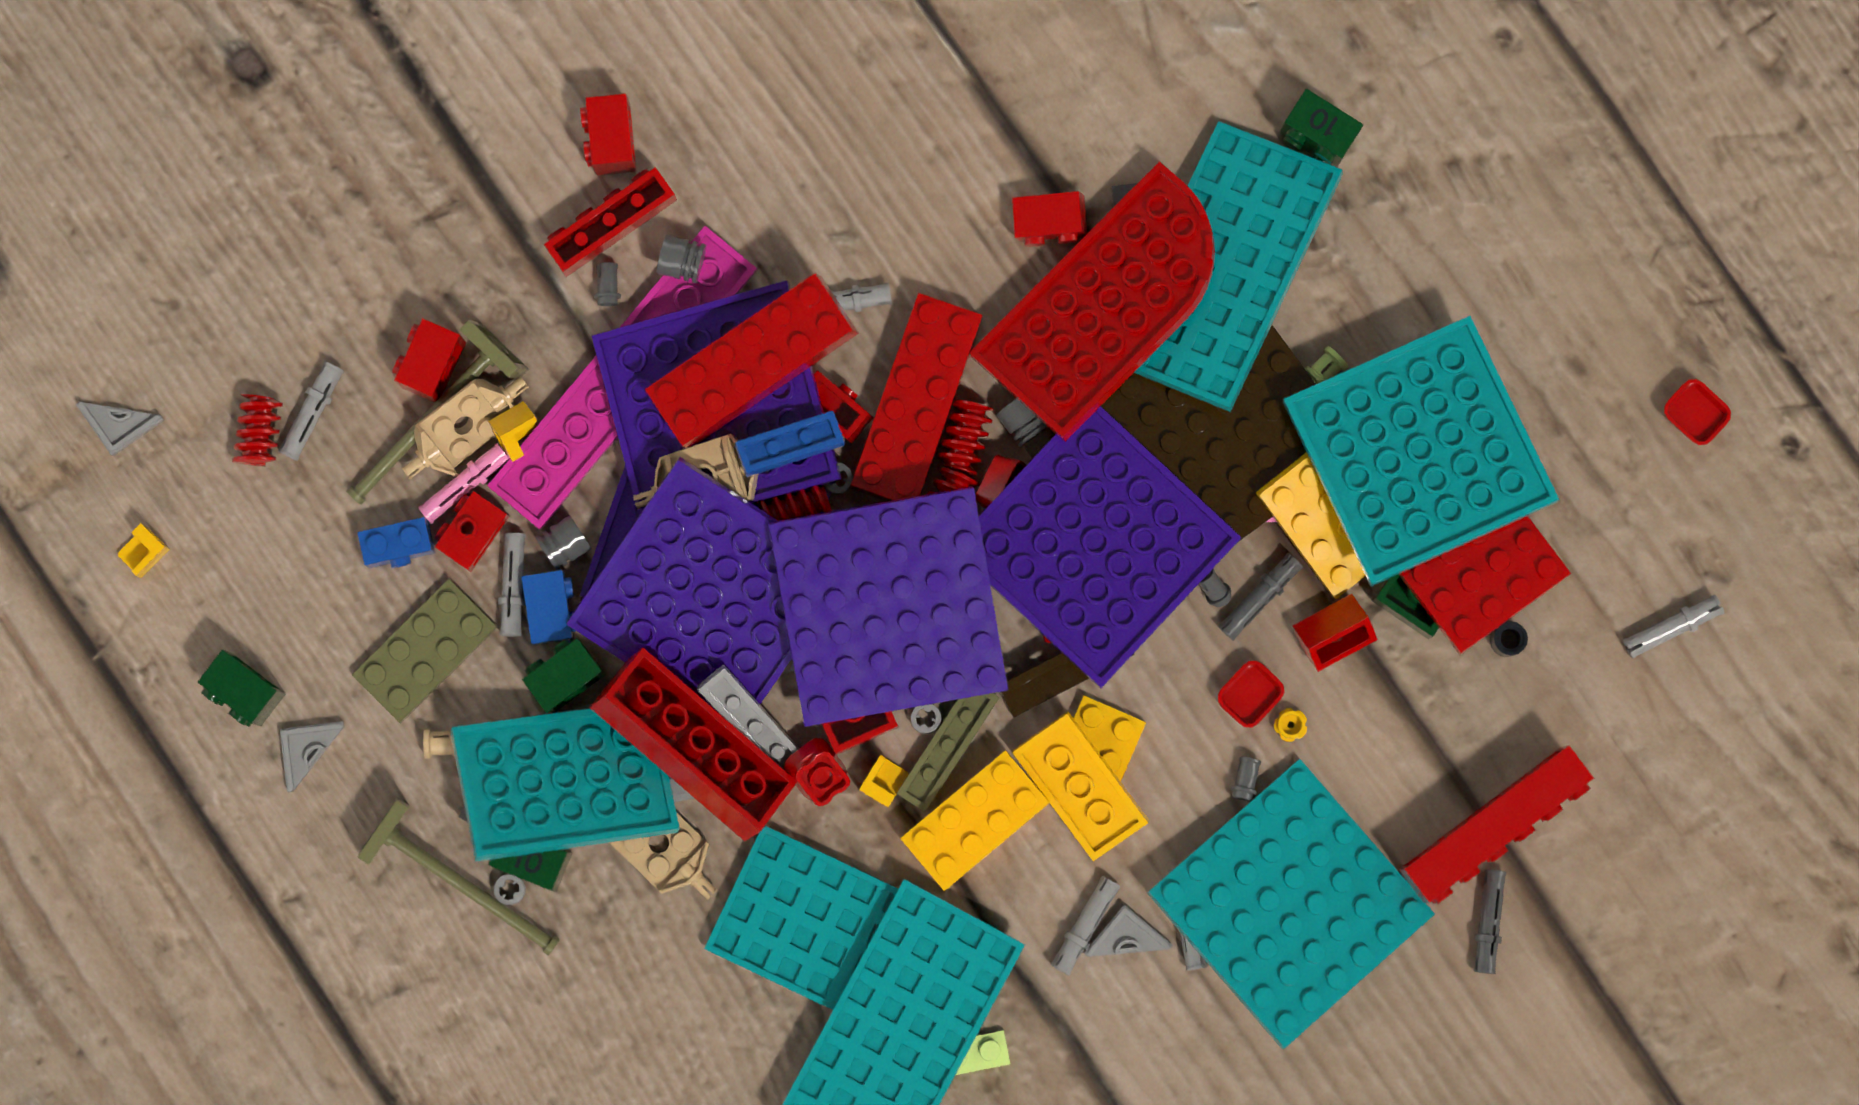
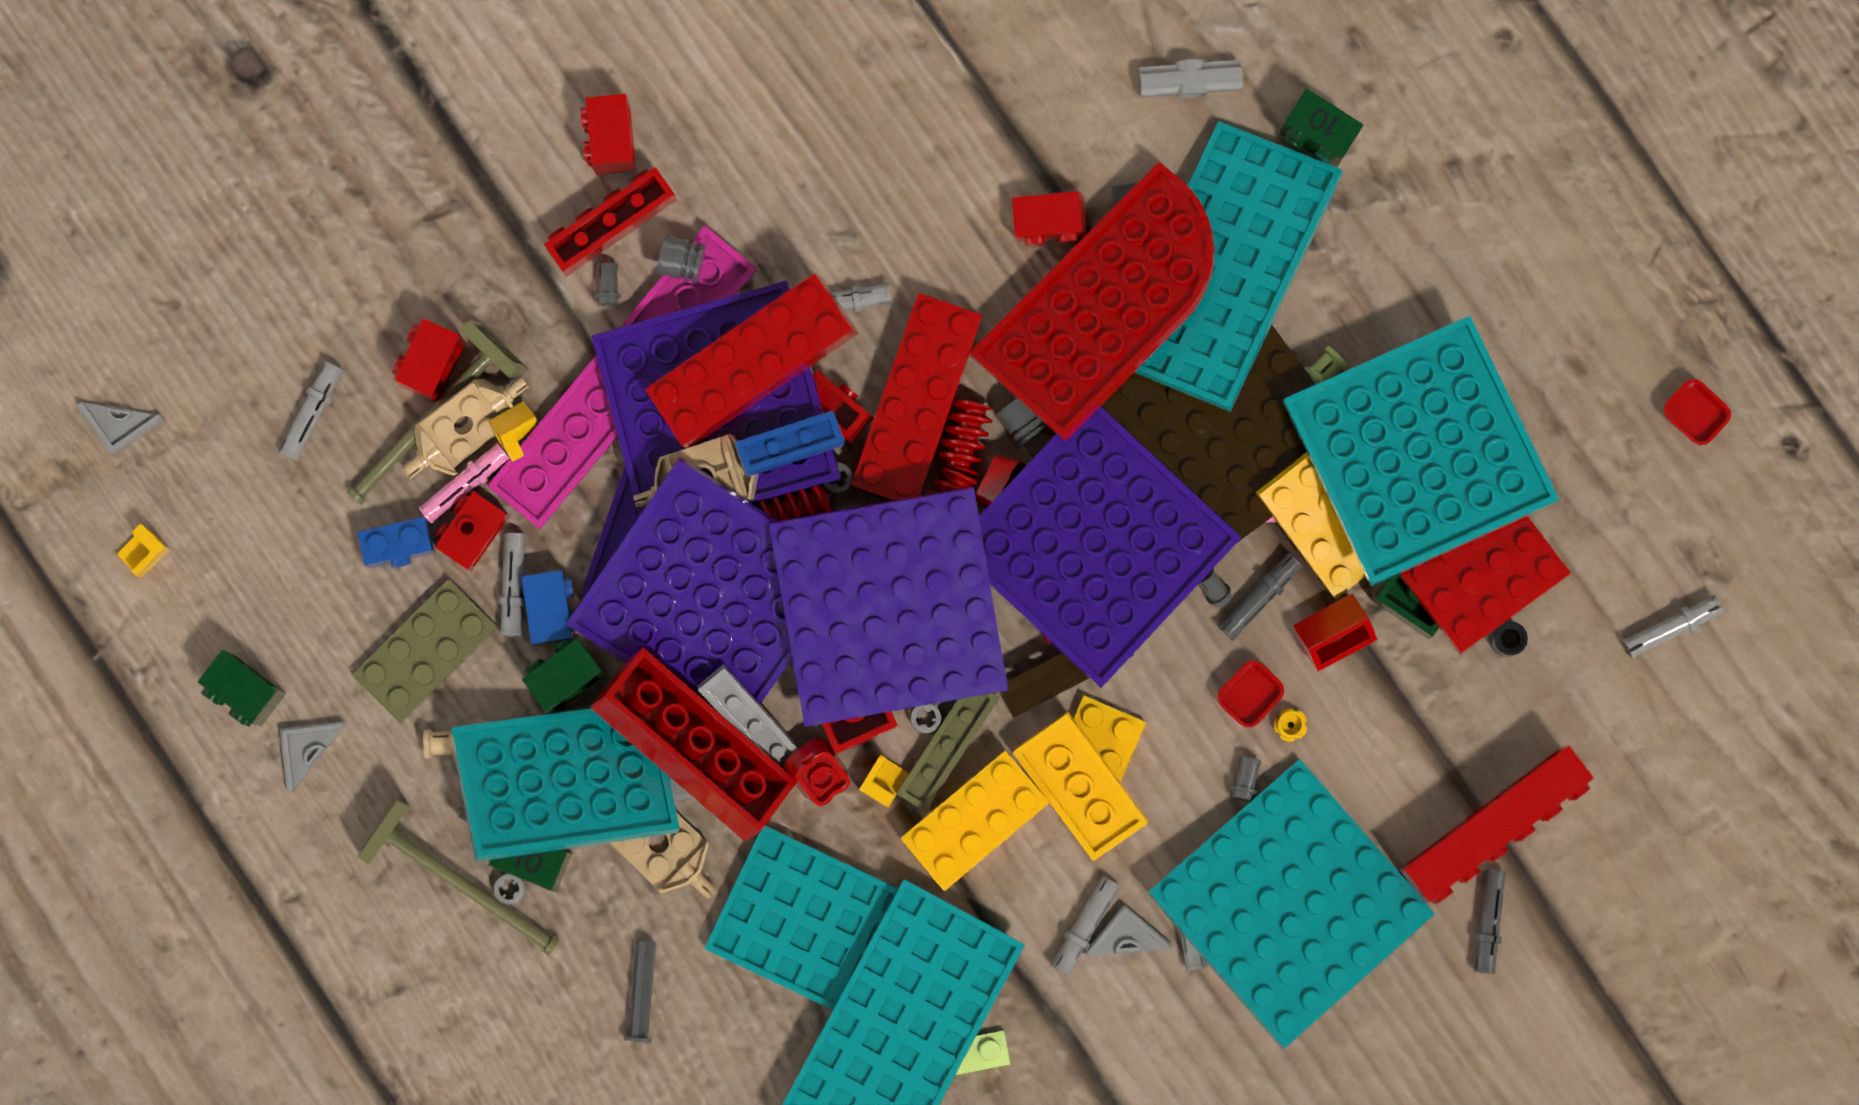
red piece [232,394,283,467] -> none
dark grey piece [535,515,592,571] -> none
none -> dark grey axle [624,939,656,1043]
none -> light grey piece [1139,59,1243,98]

